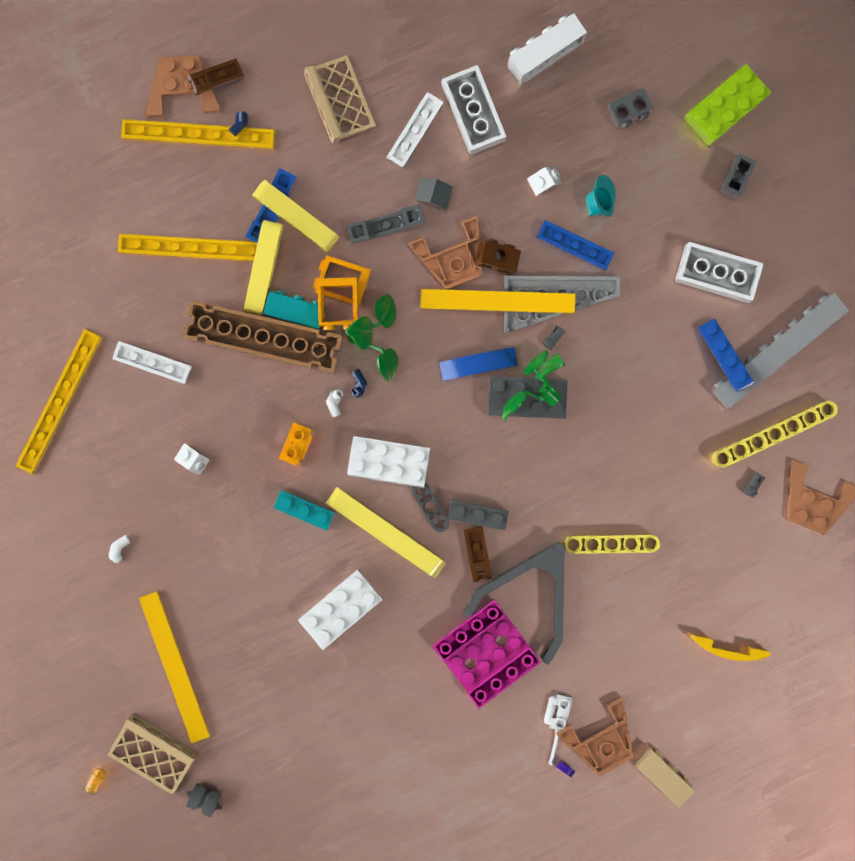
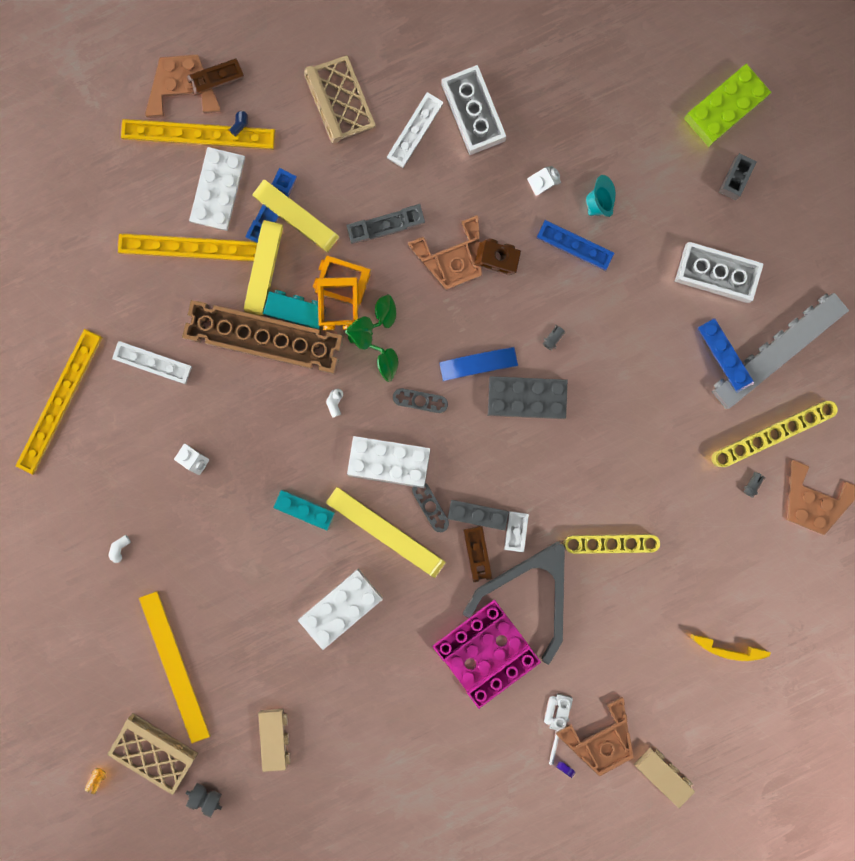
light orange window [279,422,315,466] -> none
dark blue arm [351,369,367,398] -> none
dark grey piece [414,178,453,210] -> none
yellow tile [421,289,576,314] -> none
green plant [502,350,566,422] -> none
light grey wing [504,276,620,334] -> none
white brick [507,13,587,85] -> none
dark grey brick [607,88,654,129] -> none
none -> white plate [189,147,246,231]
none -> tan brick [258,708,291,772]
none -> dark grey beam [393,388,448,413]
none -> white plate [504,511,529,552]

